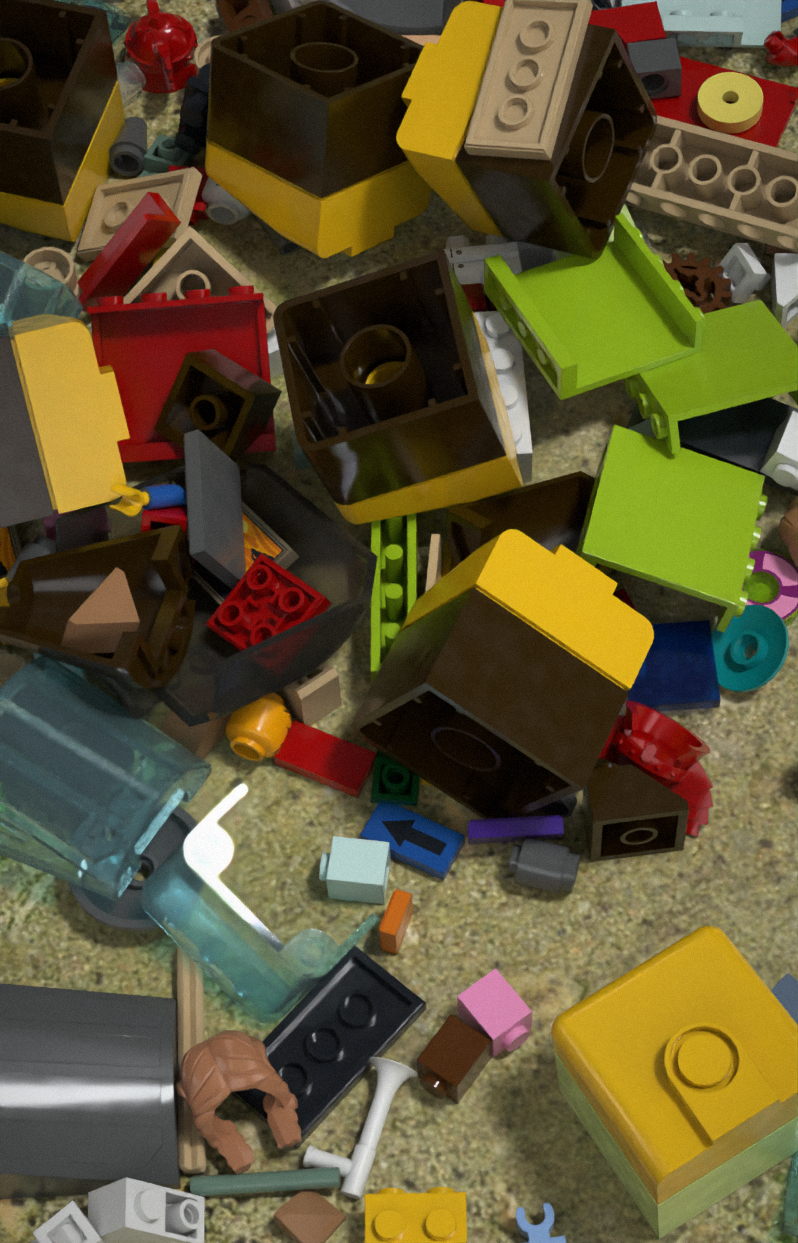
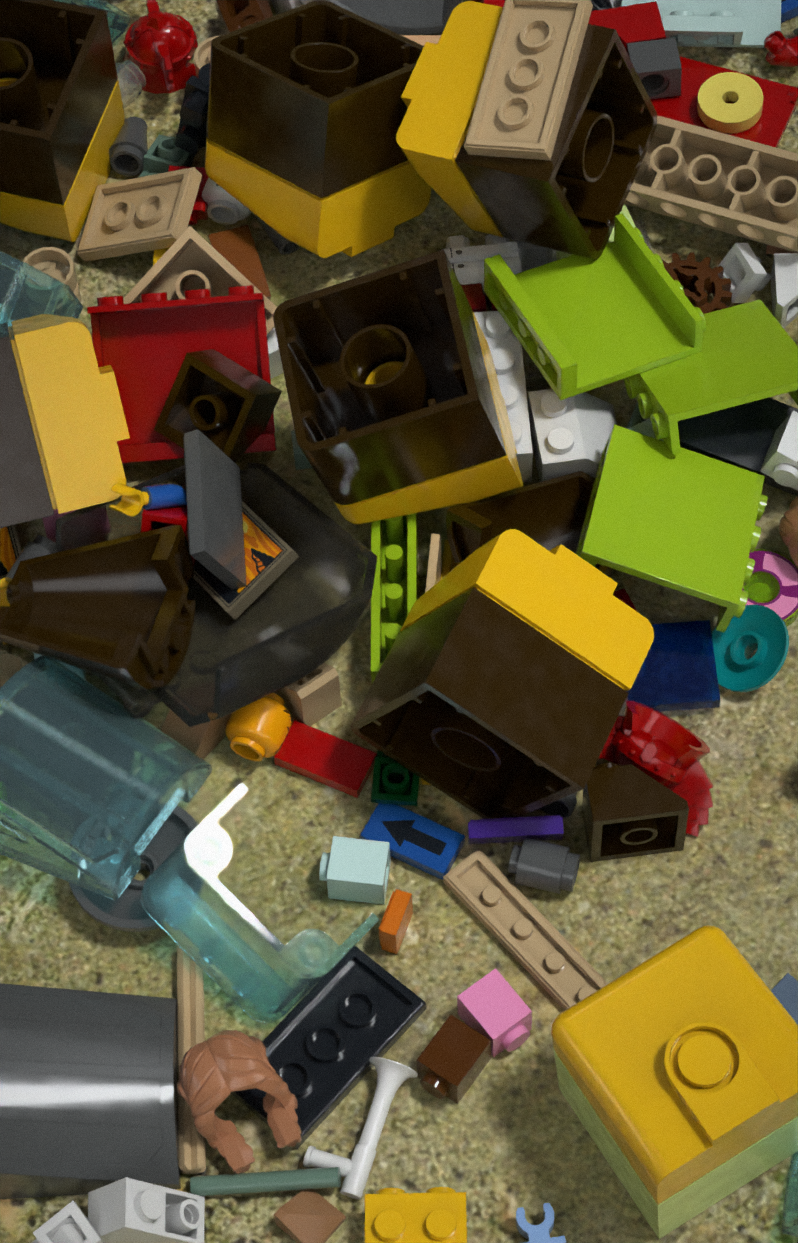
medium nougat slope [61,567,140,654] -> none
red panel [74,192,181,312] -> none
red tile [205,553,331,675] -> none
none -> dark orange slope [208,225,271,300]
none -> tan tile [443,848,608,1010]
none -> white slope [528,389,617,482]

